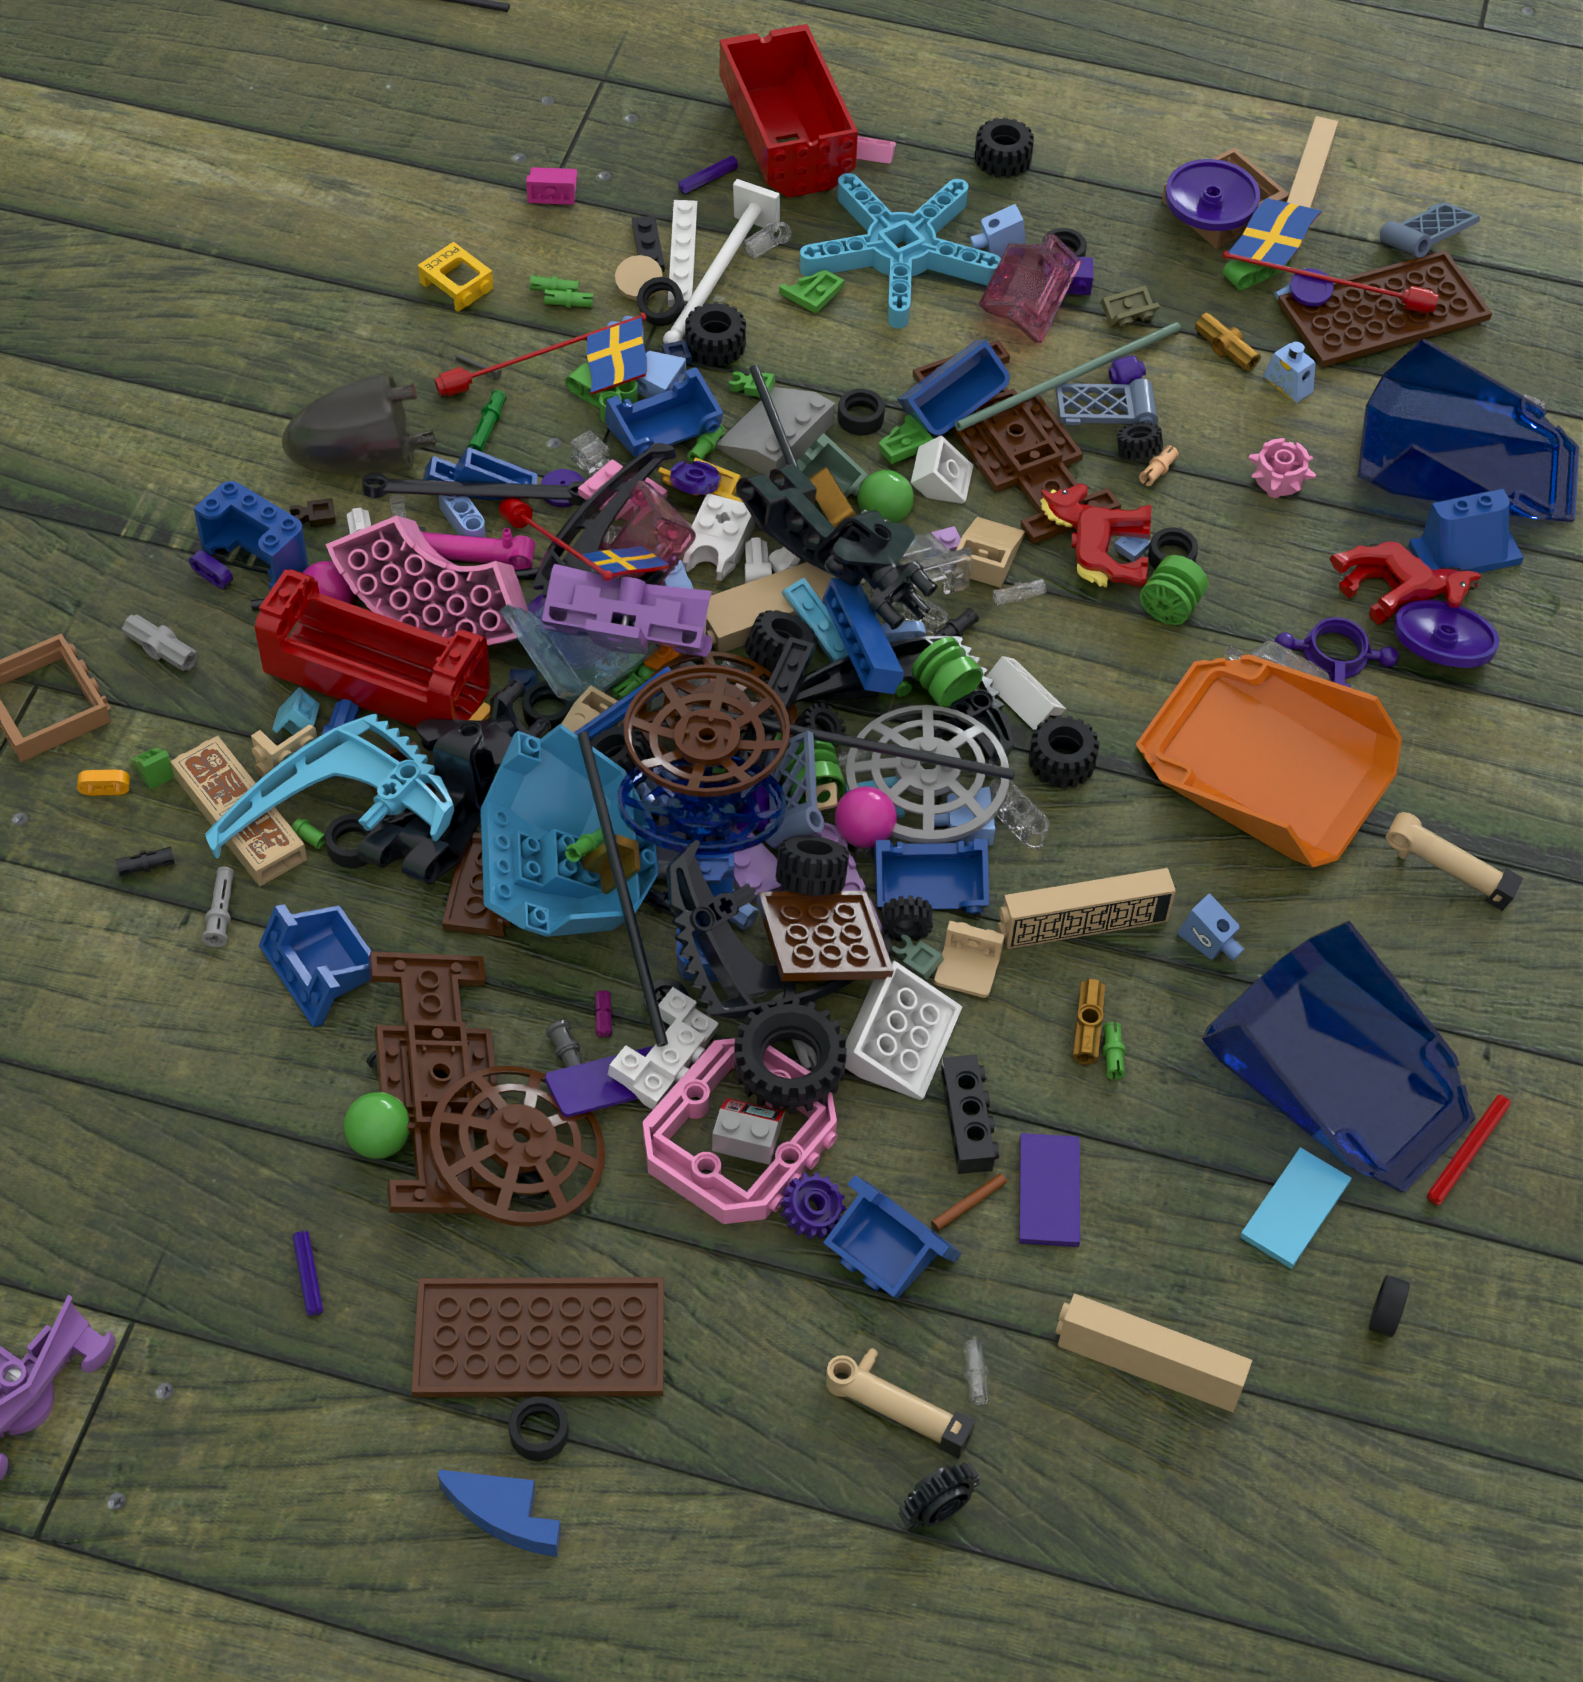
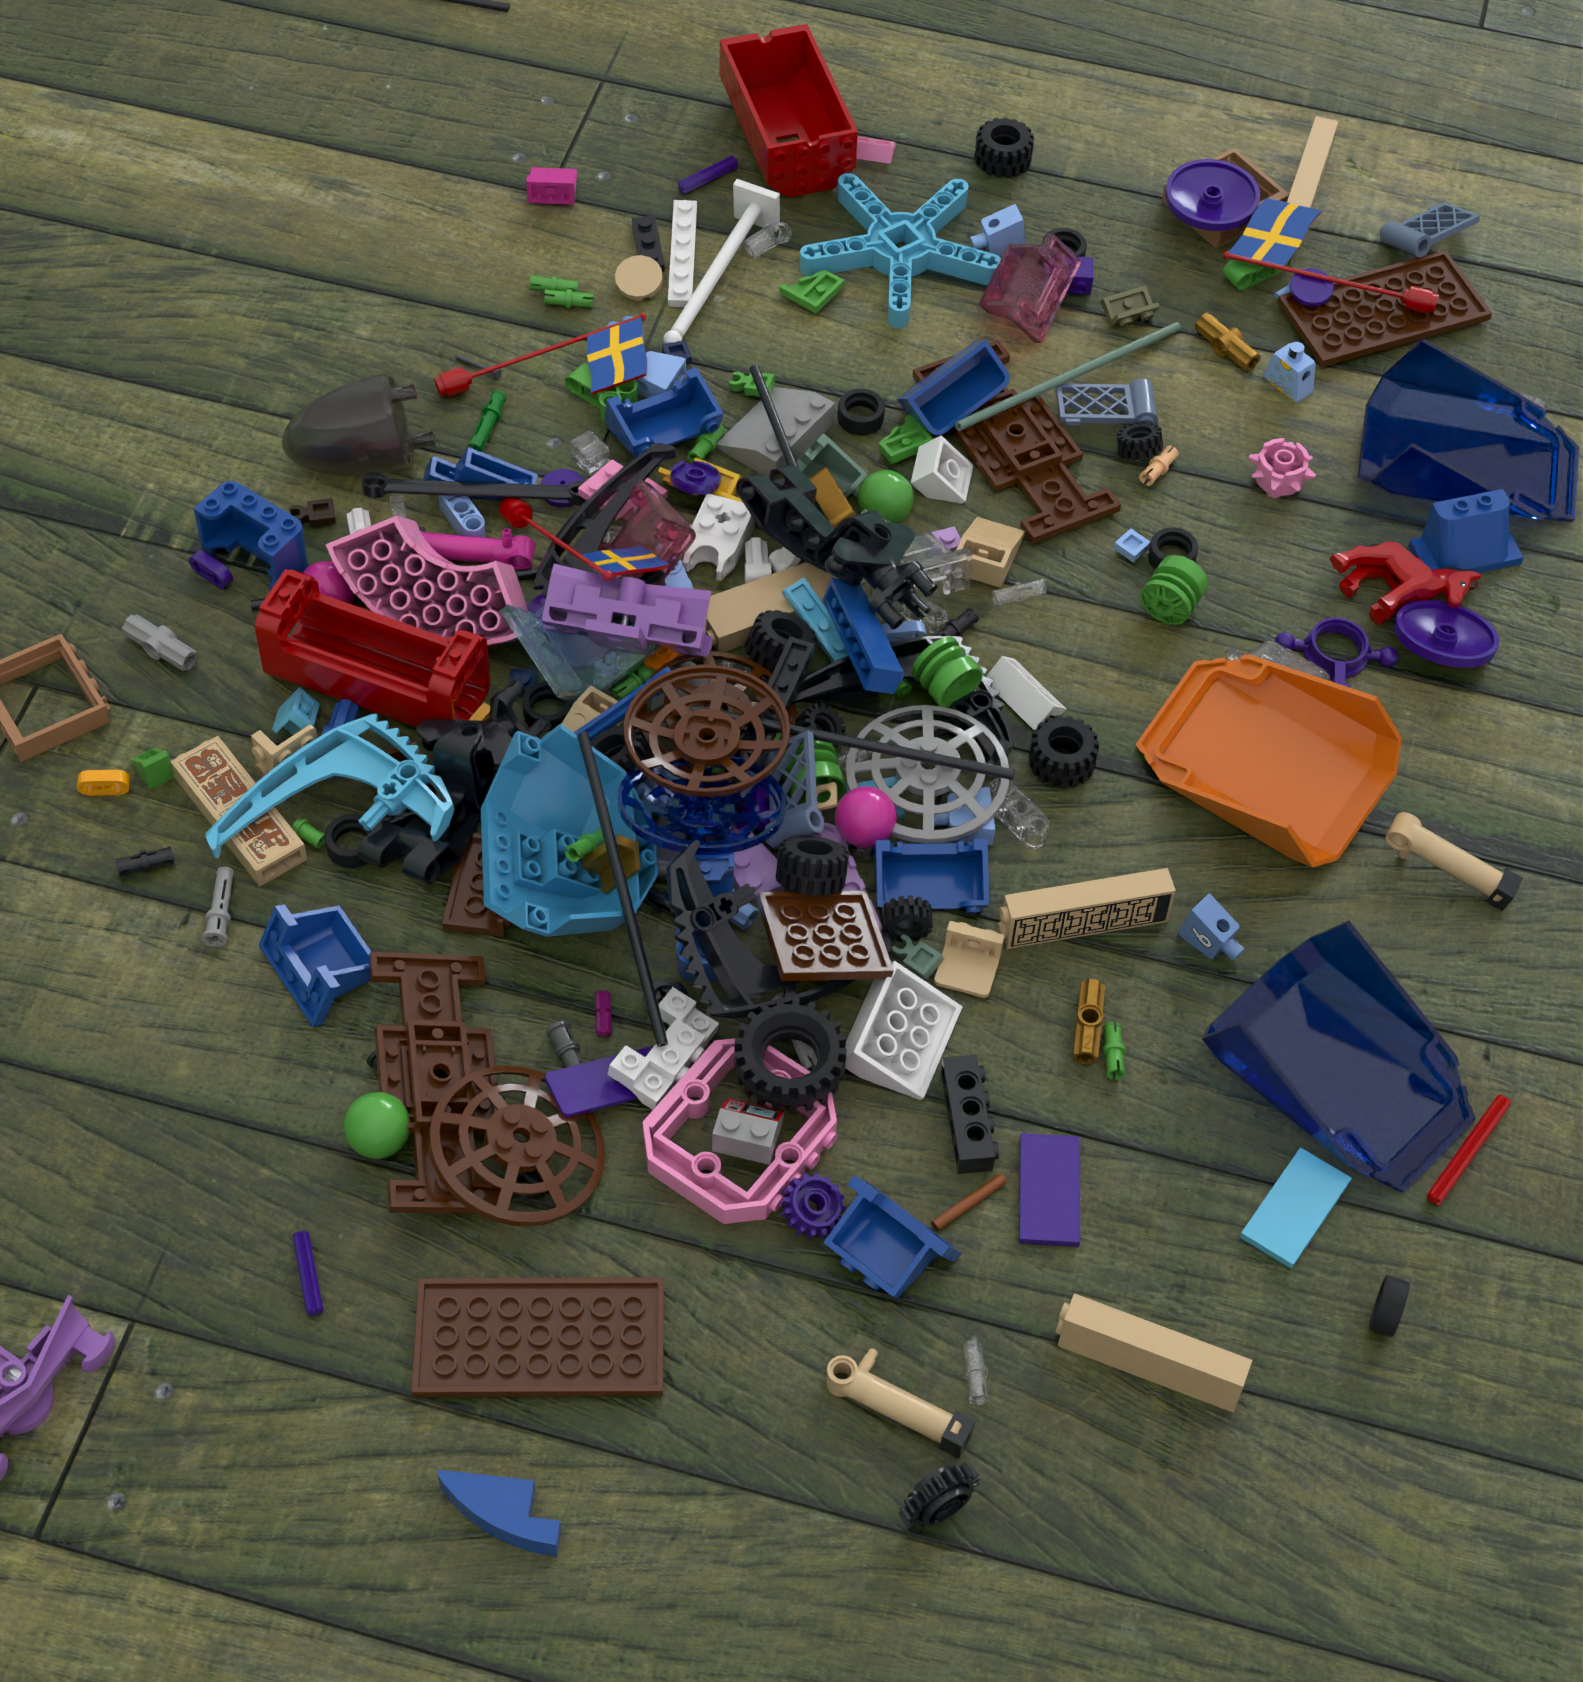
yellow window [418,242,494,312] -> none
black tyre [508,1396,569,1461] -> none
black tyre [637,277,684,326] -> none
black tyre [685,302,746,366] -> none
red animal [1040,483,1152,588] -> none
dark purple head [1108,355,1146,385] -> none

